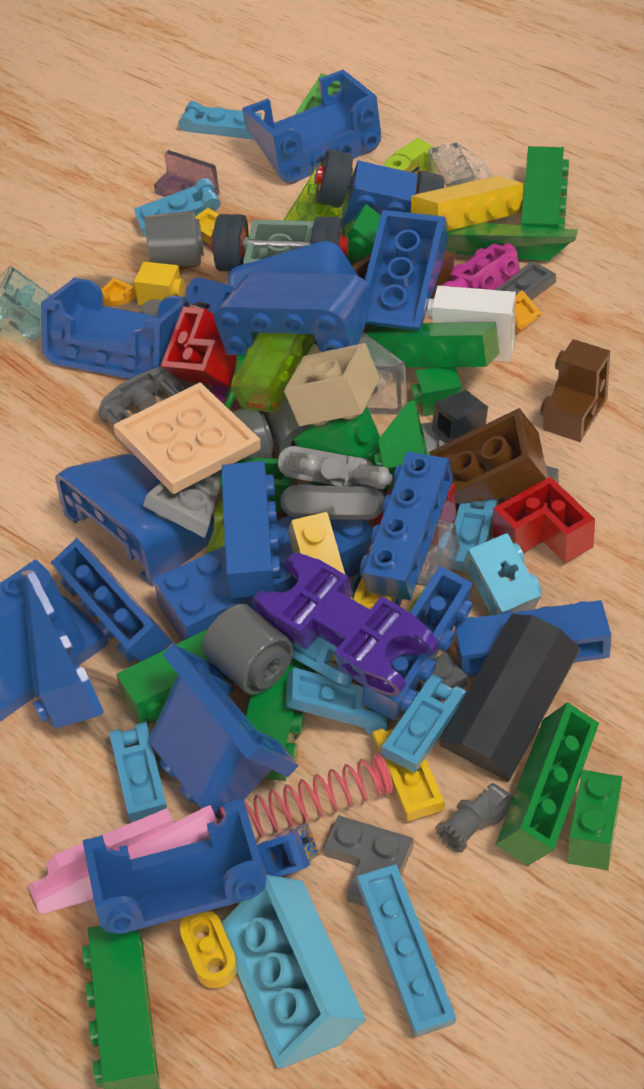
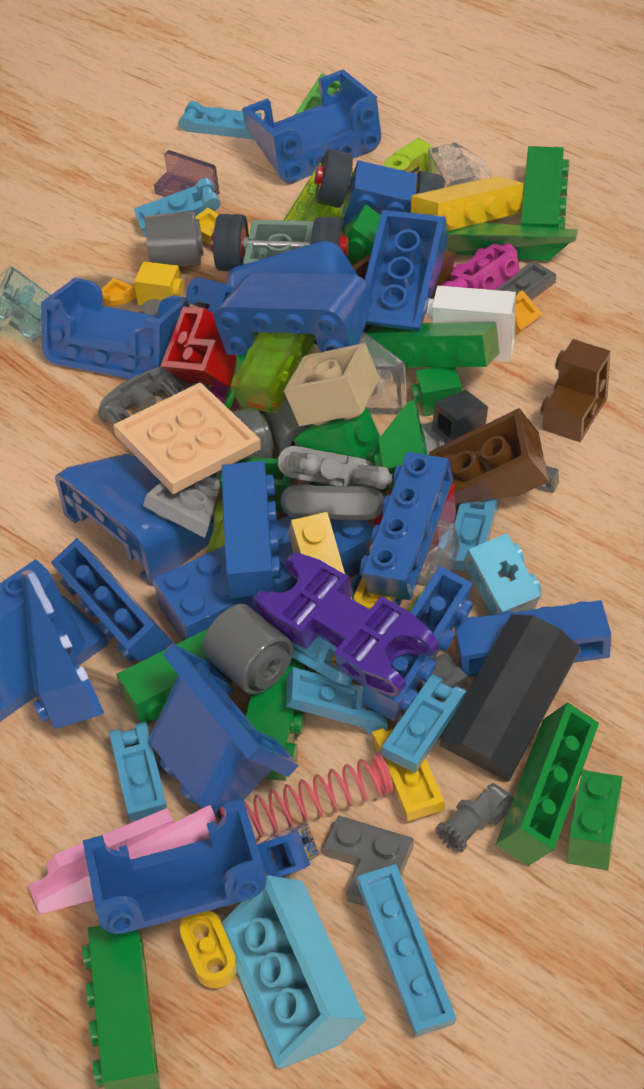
red brick [493,476,595,563] -> none

